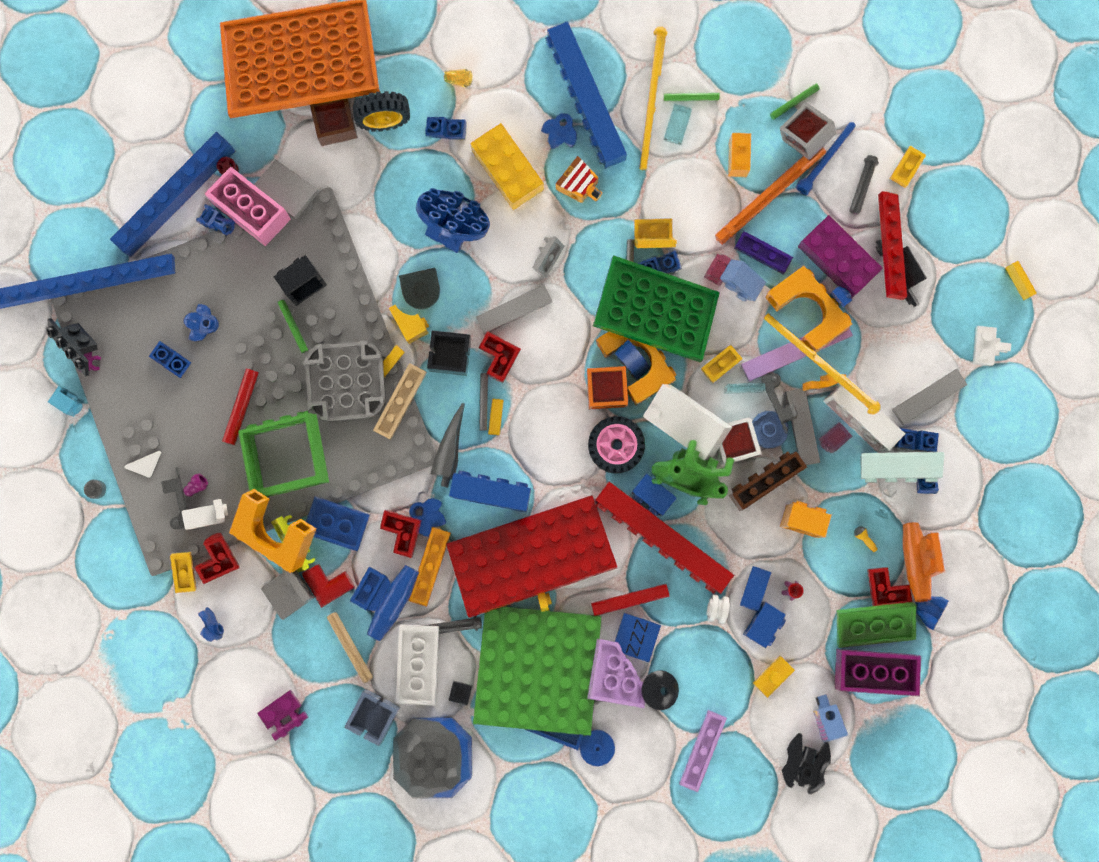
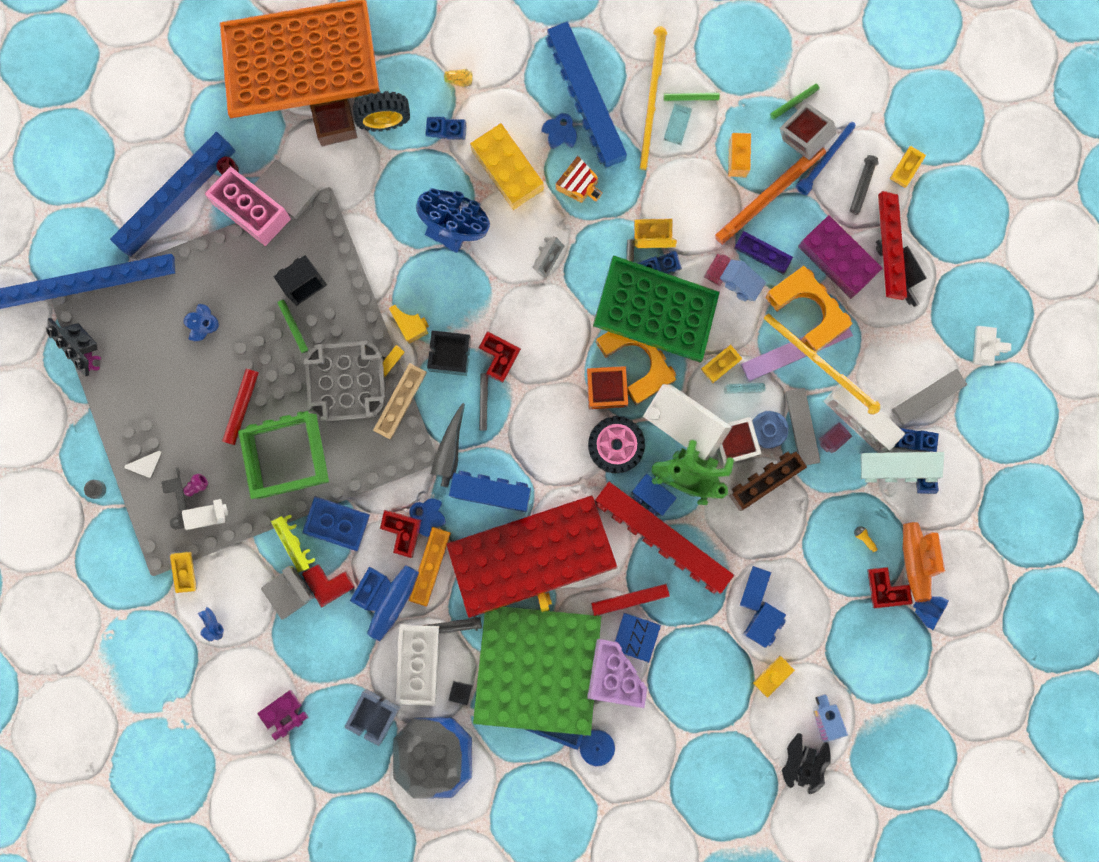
medium azure brick [48,386,83,417] -> none
blue slope [148,341,191,378] -> none
red brick [195,533,240,584] -> none
blue connector [196,204,235,235] -> none
light orange arch [229,489,316,573] -> none
tan axle [327,612,373,683] -> none
clear smoke tile [399,268,440,310] -> none
light grey tile [476,285,552,335] -> none
yellow window [488,399,504,436] -> none
blue slope [614,340,650,380] -> none
black dish [641,670,679,710] -> none
lavender tile [679,710,727,792] -> none
white wheel [707,594,730,624] -> none
dark grey piece [761,373,798,434] -> none
light orange brick [780,501,832,538] -> none
red piece [781,581,804,601] -> none
light orange slope [803,374,846,391] -> none
blue slope [830,286,852,308] -> none
magenta brick [835,649,921,696] -> none
bright green tile [836,602,916,648] -> none
yellow tile [1005,261,1037,301] -> none

